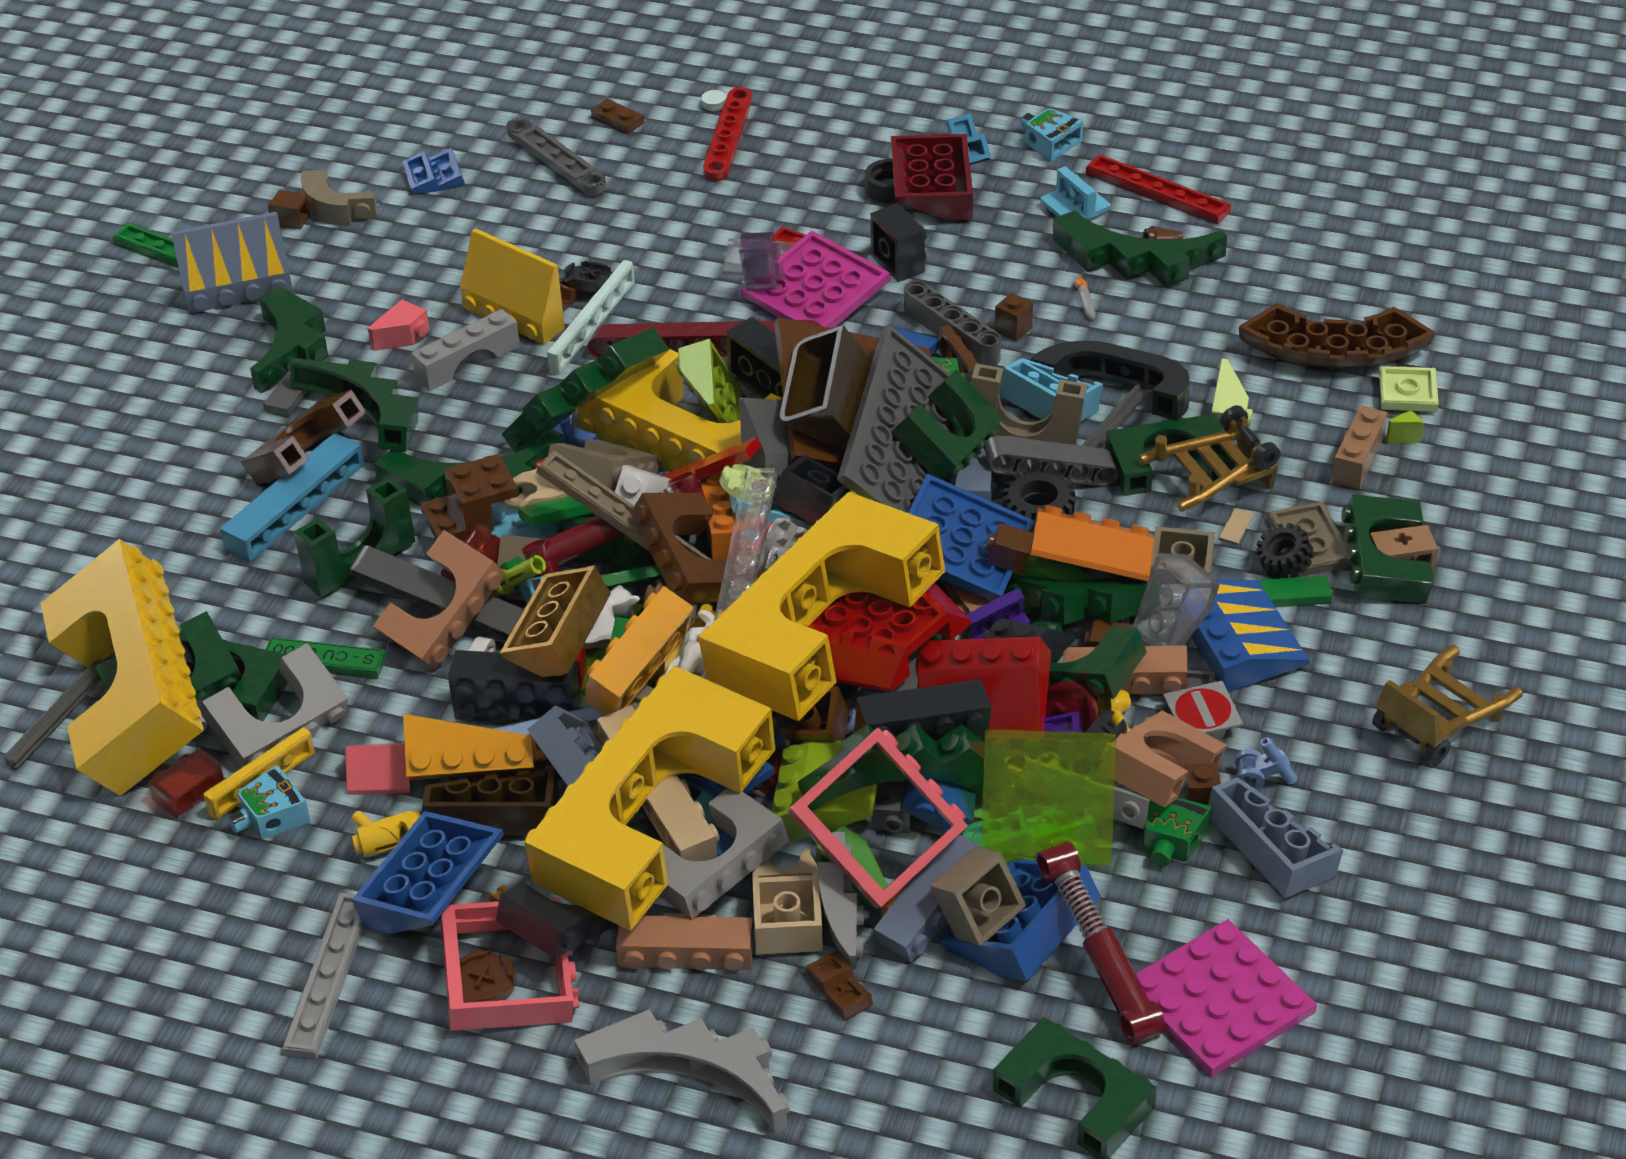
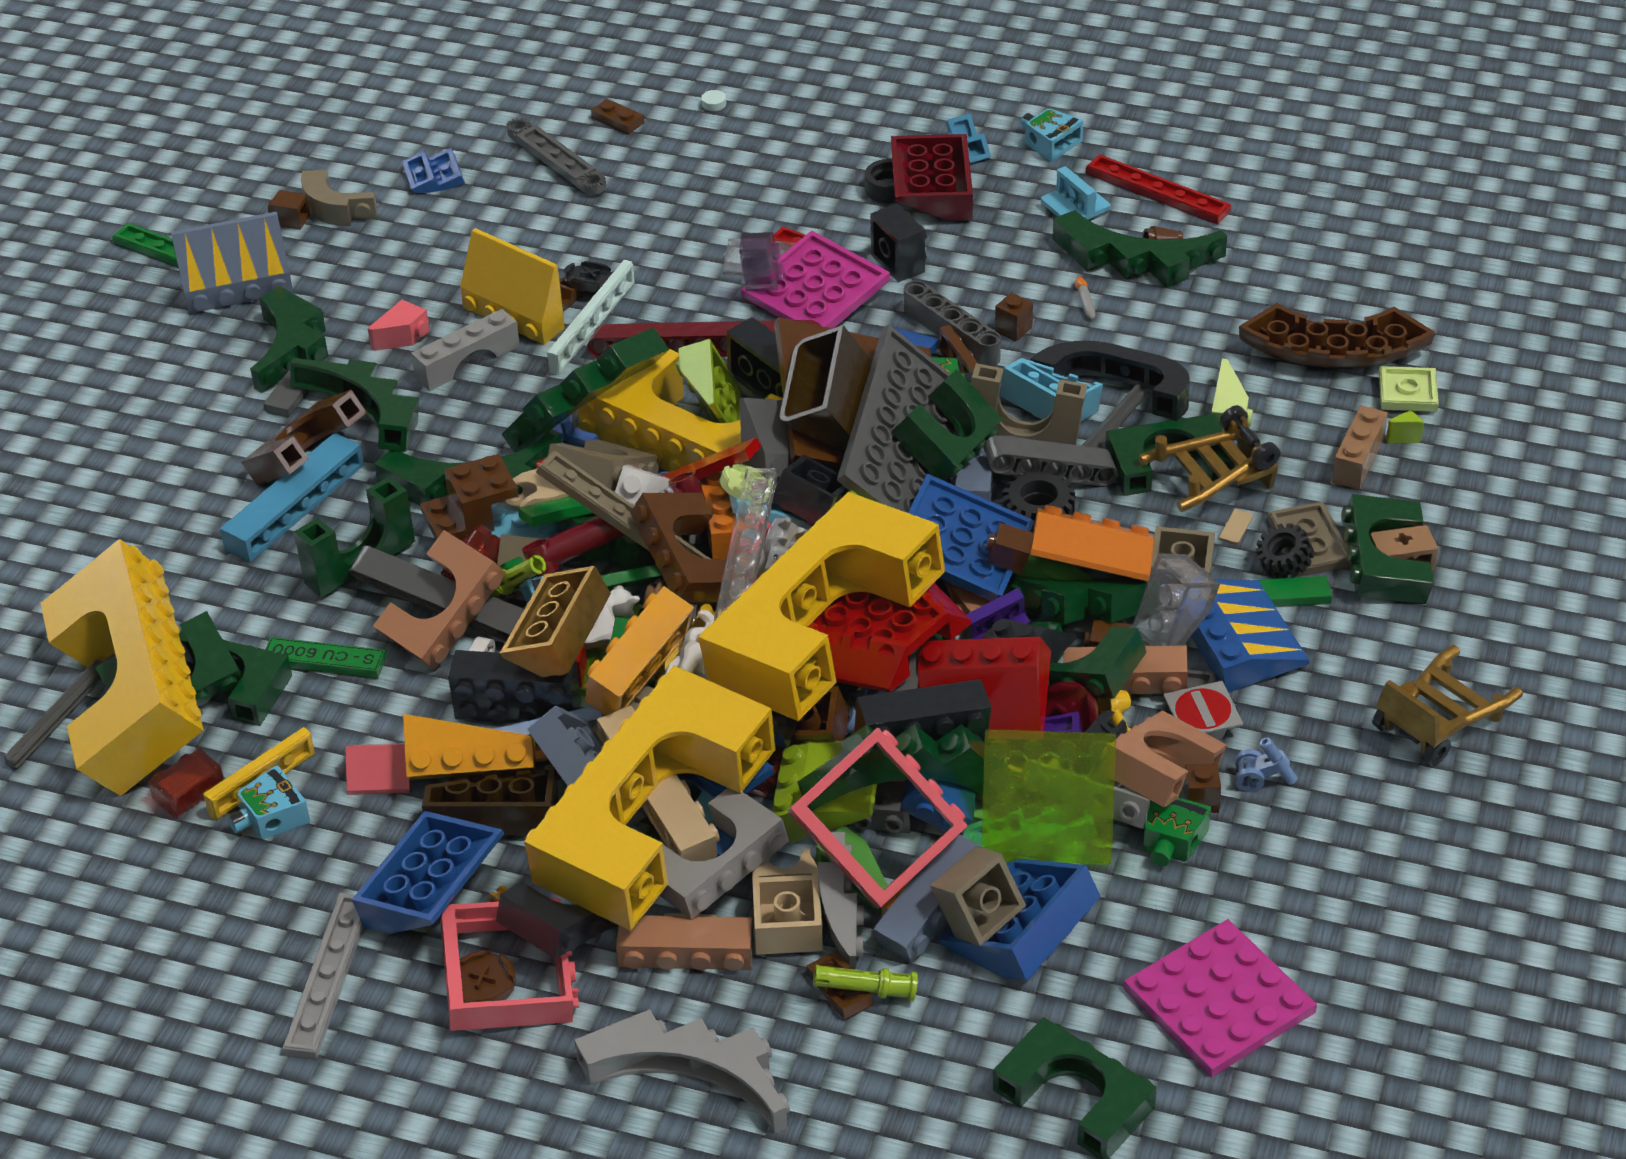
light grey arch [201,643,349,769] -> none
yellow piece [351,811,421,858] -> none
red plate [703,87,752,182] -> none
dark red piece [1036,841,1166,1045] -> none
sand blue wedge [1208,777,1344,898] -> none
none -> lime pin [813,965,918,1002]

